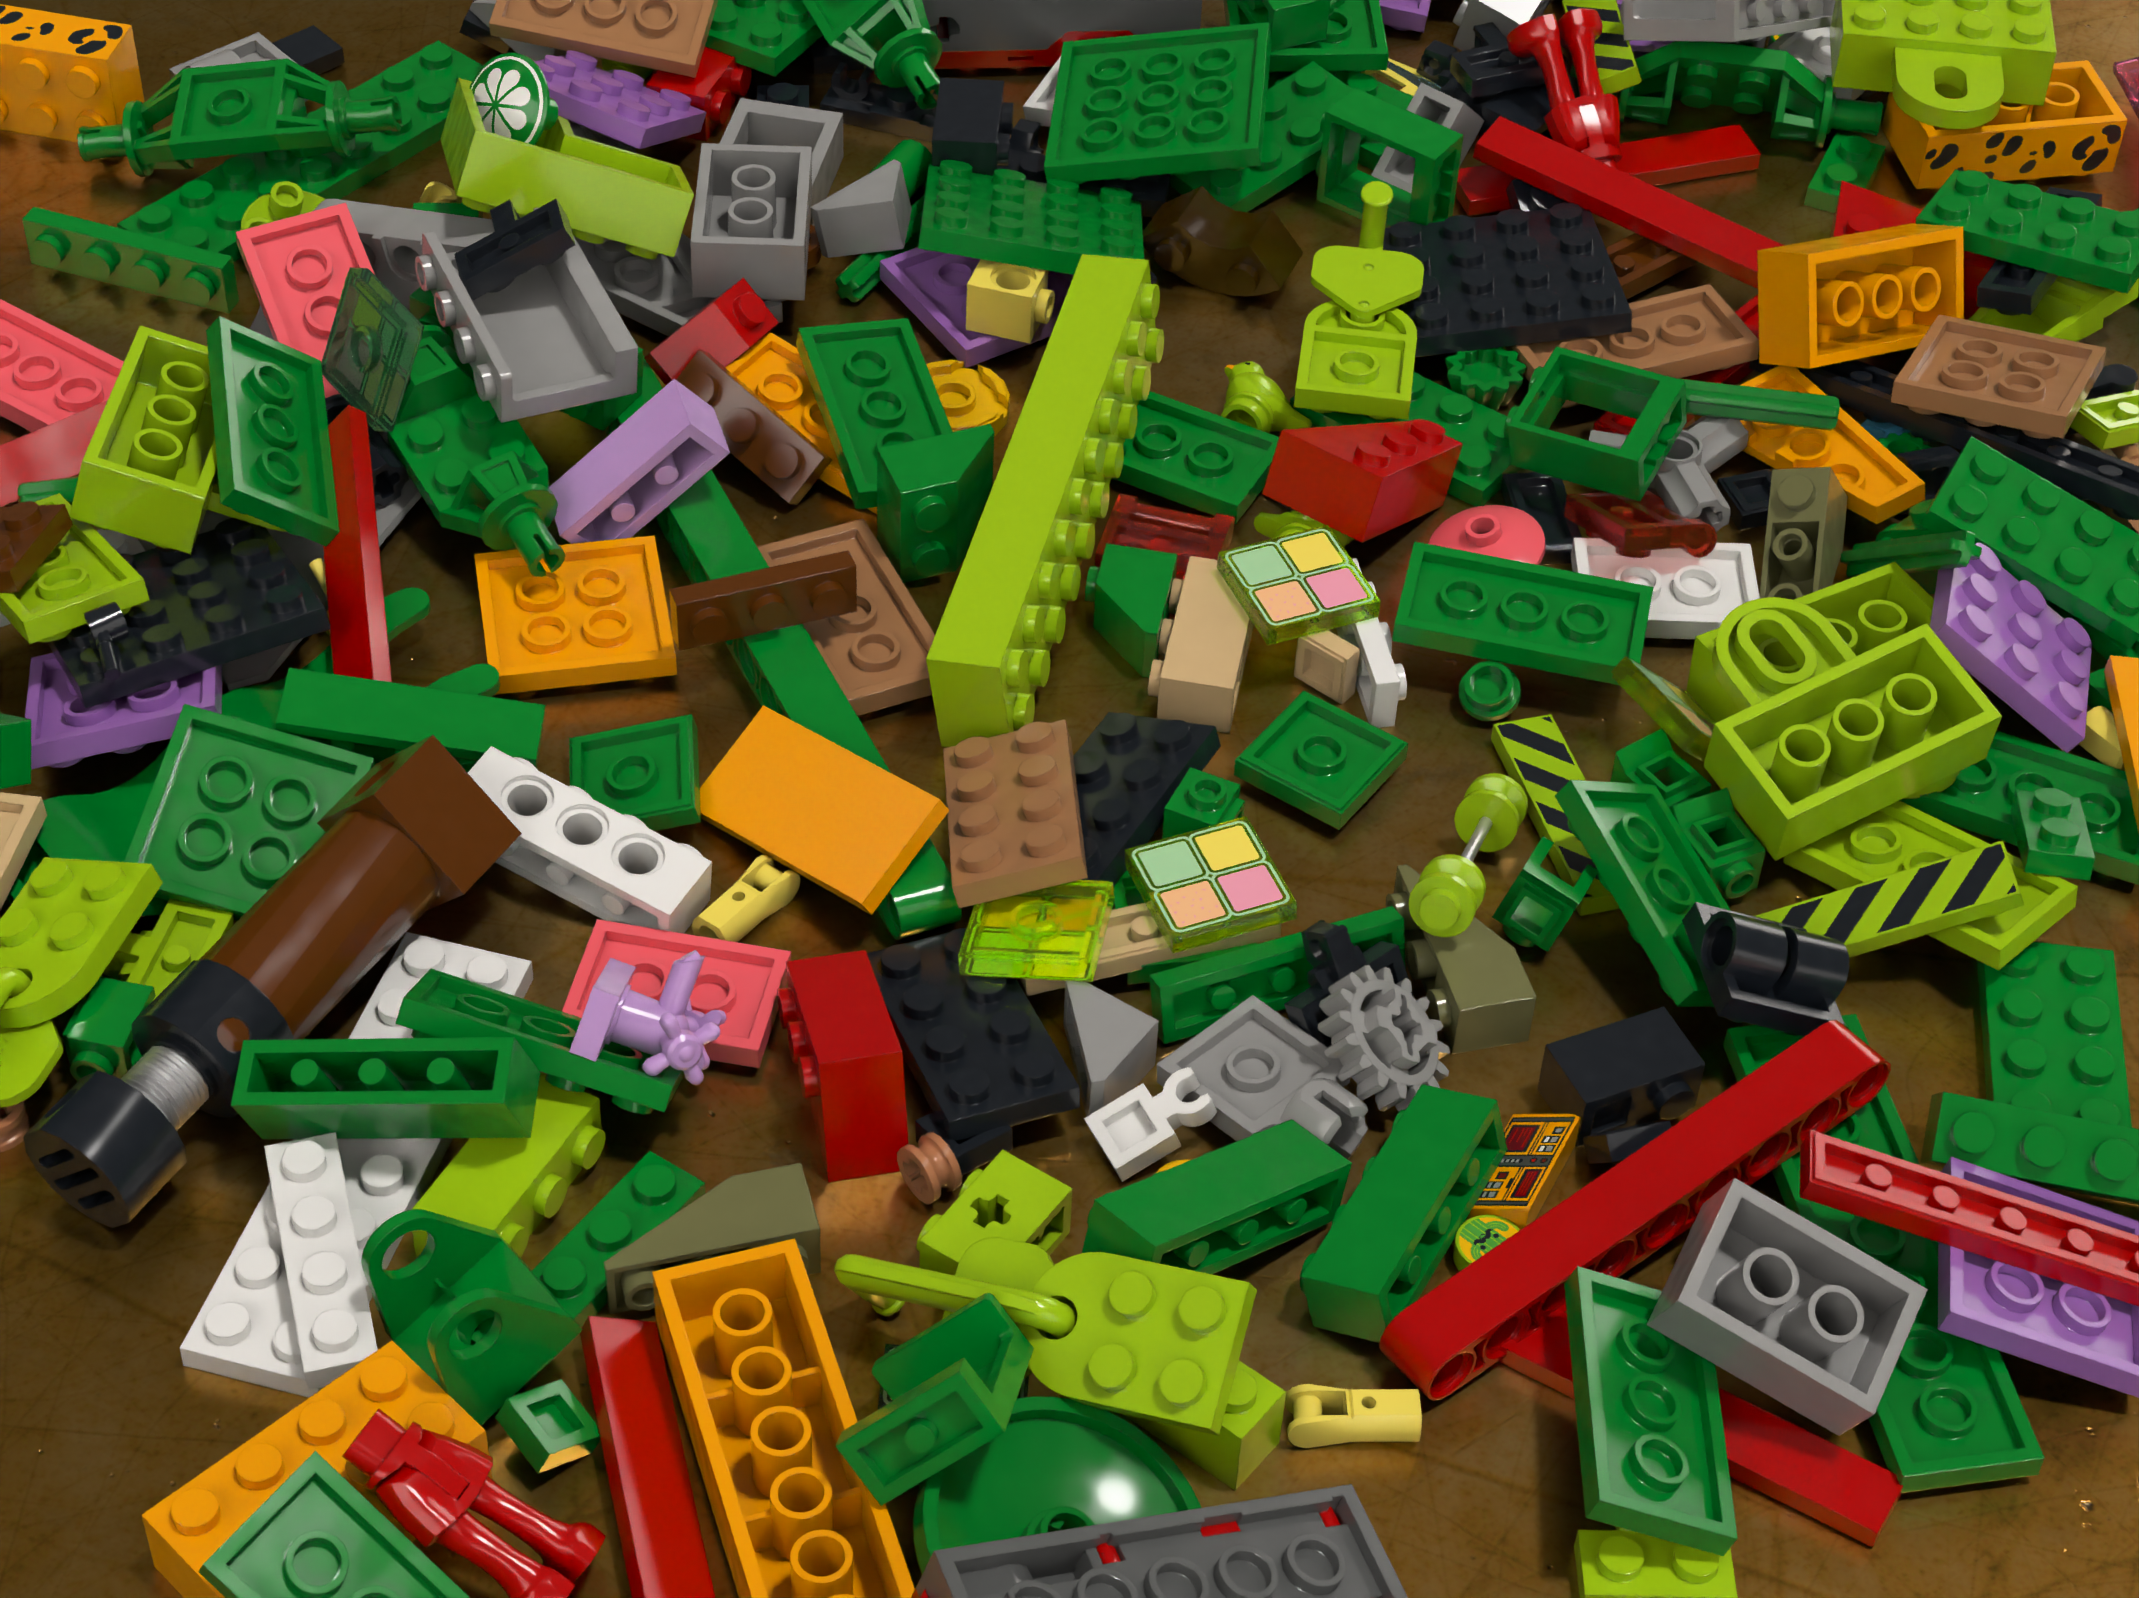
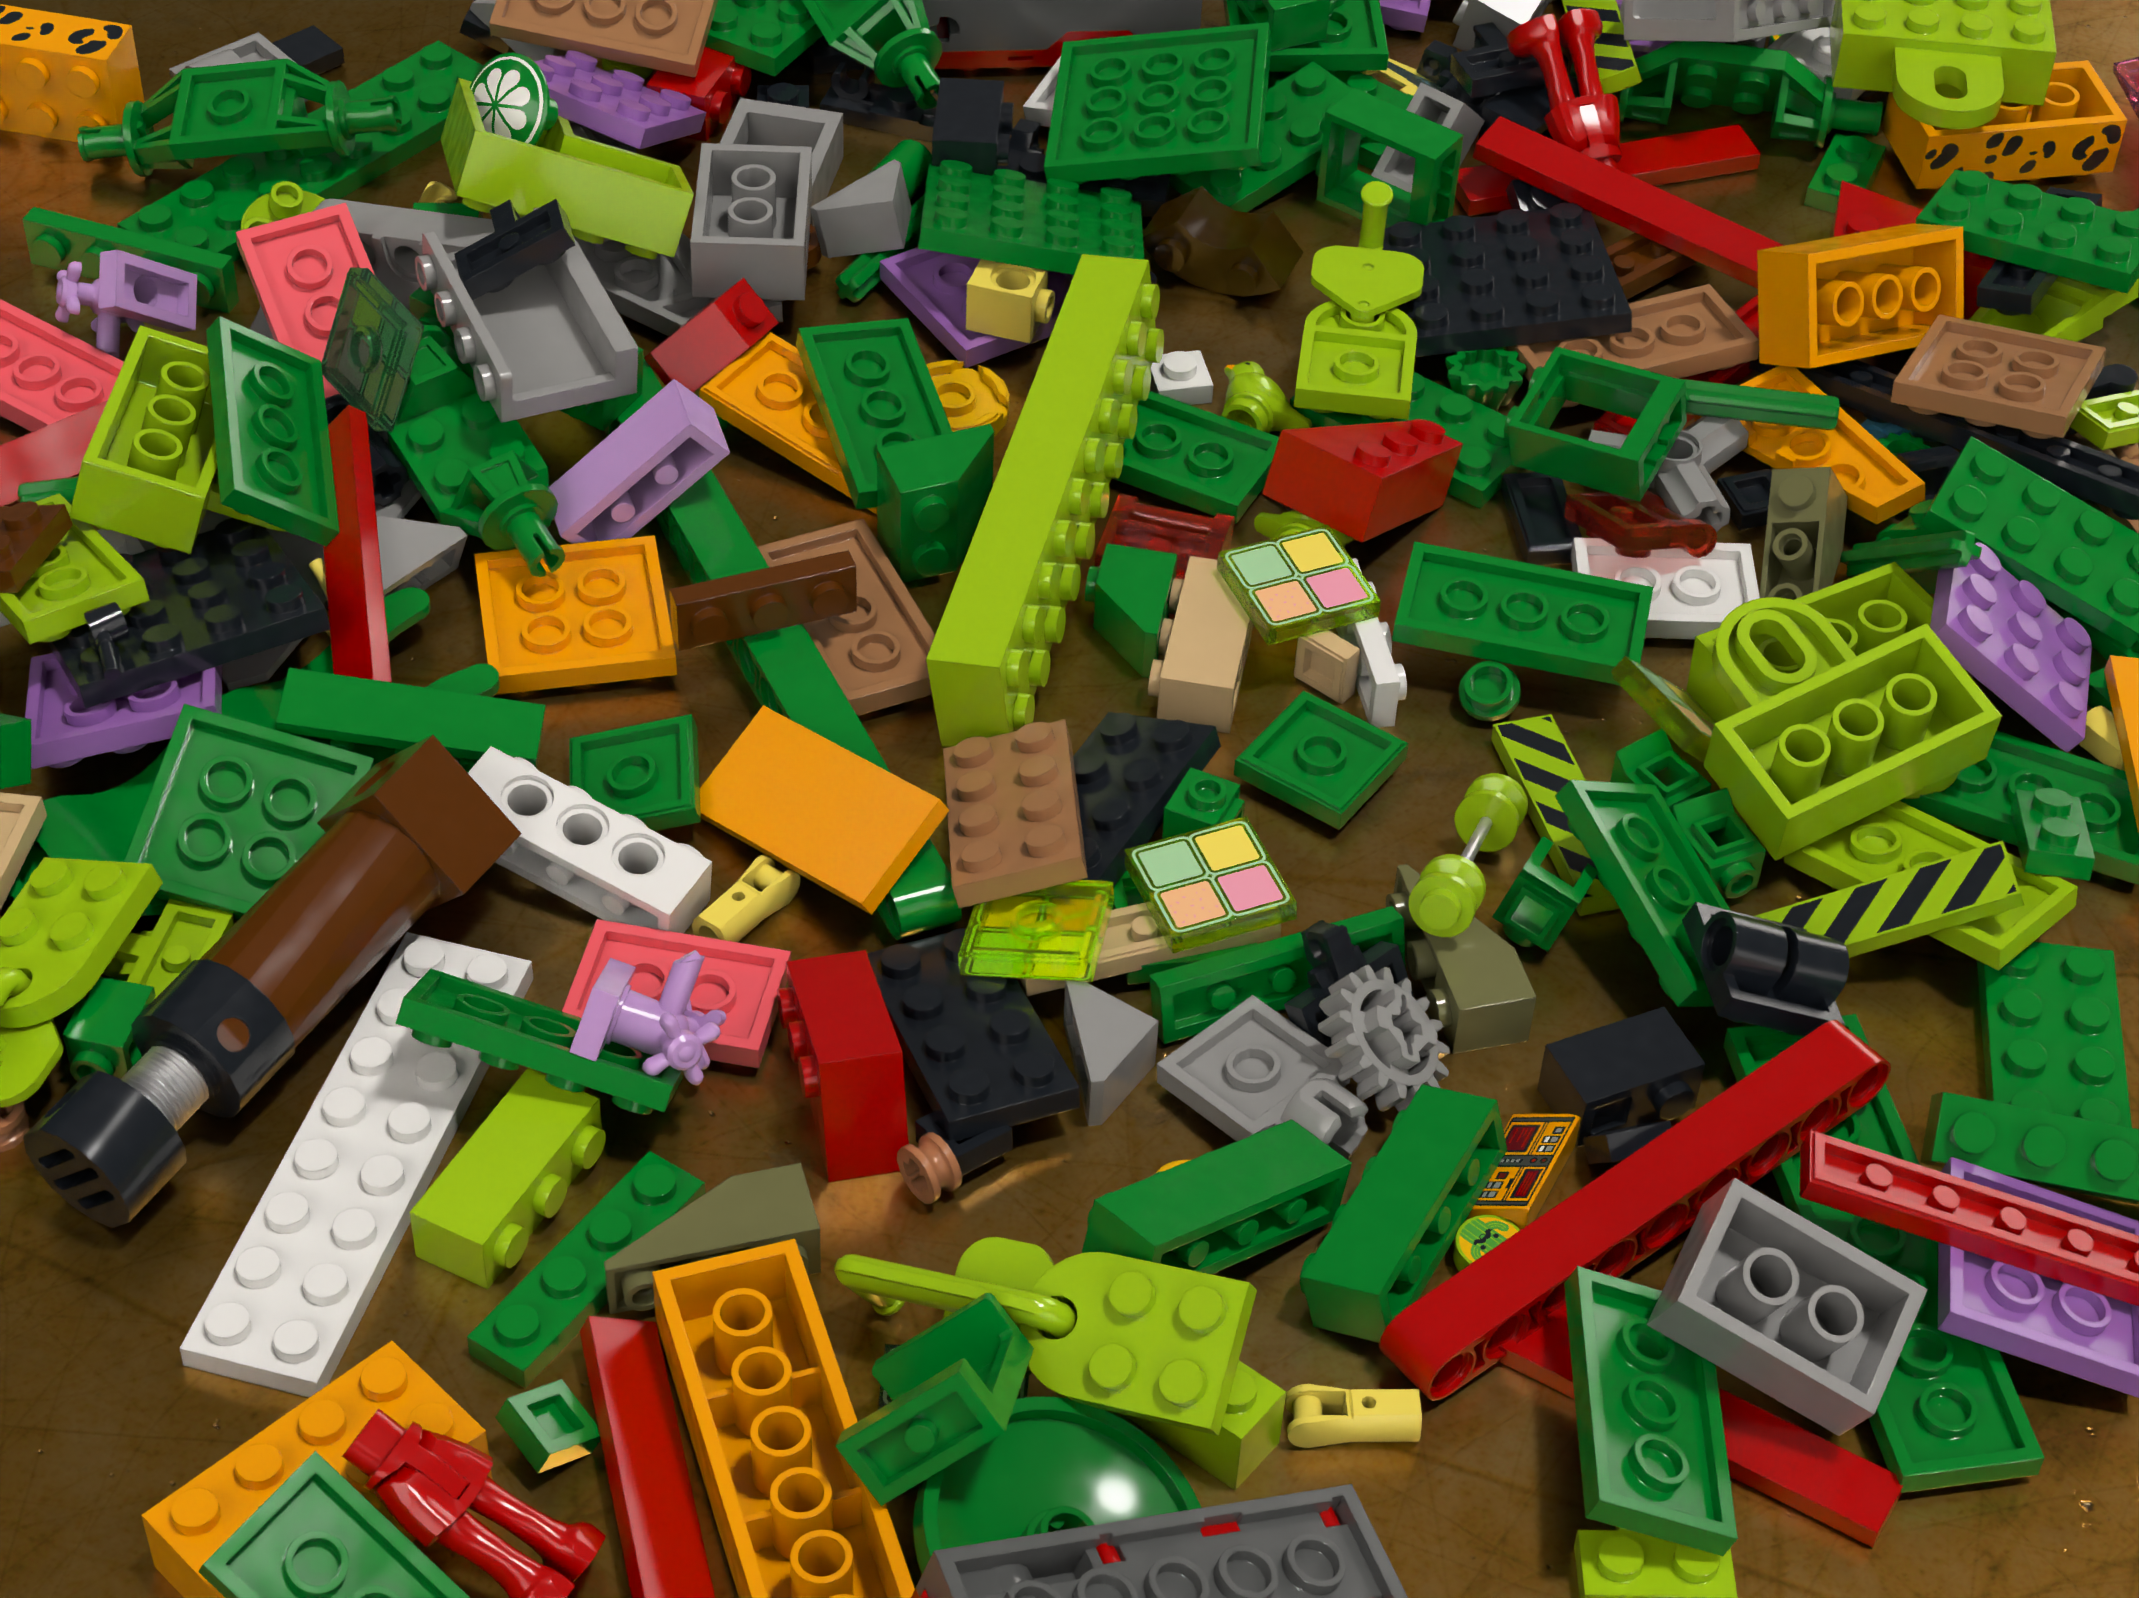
green brick [231,1037,540,1139] -> none
white plate [264,1132,378,1390] -> none
green hose [361,1209,583,1425] -> none
reddish brown plate [676,350,832,505] -> none
lime brick [916,1149,1073,1275] -> none
white plate [1084,1067,1217,1182] -> none
coral dish [1428,505,1546,565] -> none
none -> lavender piece [55,250,197,358]
none -> light grey slope [376,515,468,597]
none -> white plate [1150,350,1213,405]

